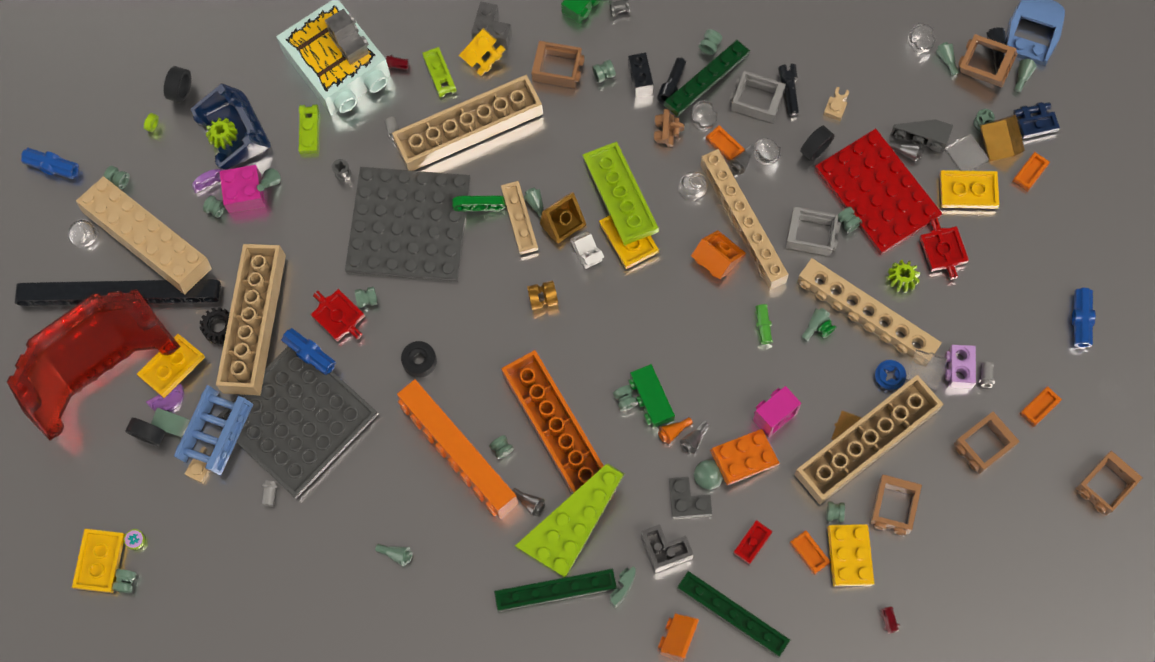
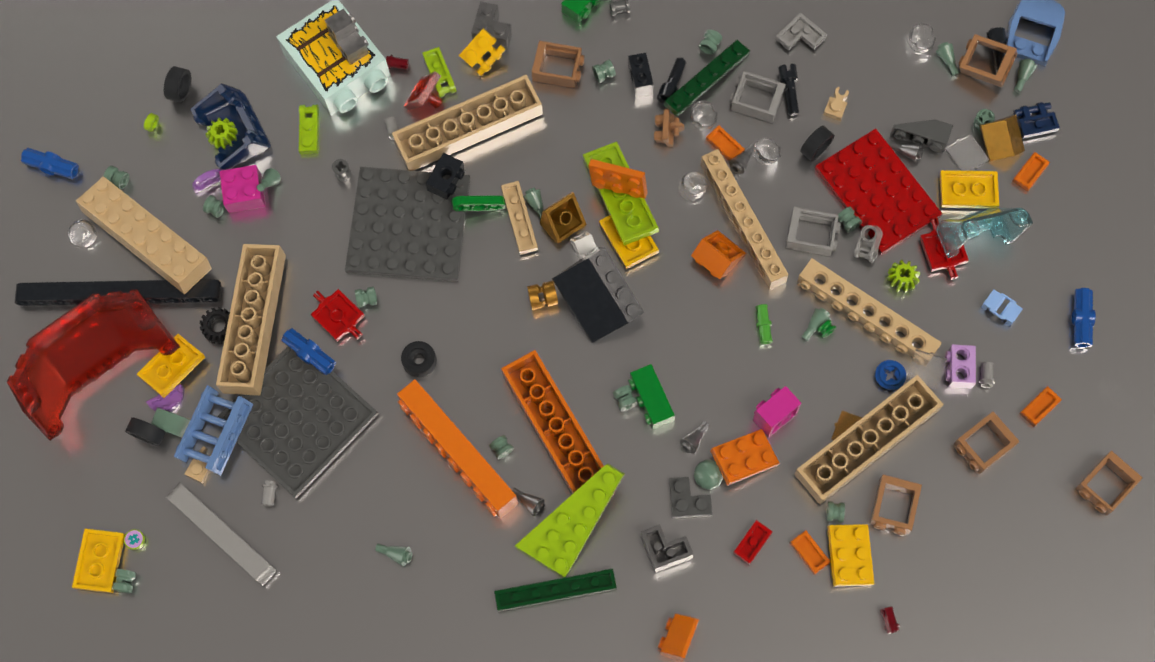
sand green slope [610,566,636,609] -> none
orange cone [658,417,693,444] -> none
dark green plate [677,571,790,658] -> none
none -> light grey beam [166,483,277,586]
none -> clear red tile [403,72,443,111]
none -> black brick [426,153,466,200]
none -> black slope [552,247,644,343]
none -> orange plate [588,159,648,199]
none -> light grey plate [775,13,827,50]
none -> light grey piece [854,225,883,263]
none -> clear light blue windscreen [936,208,1033,258]
none -> light blue piece [981,289,1023,327]

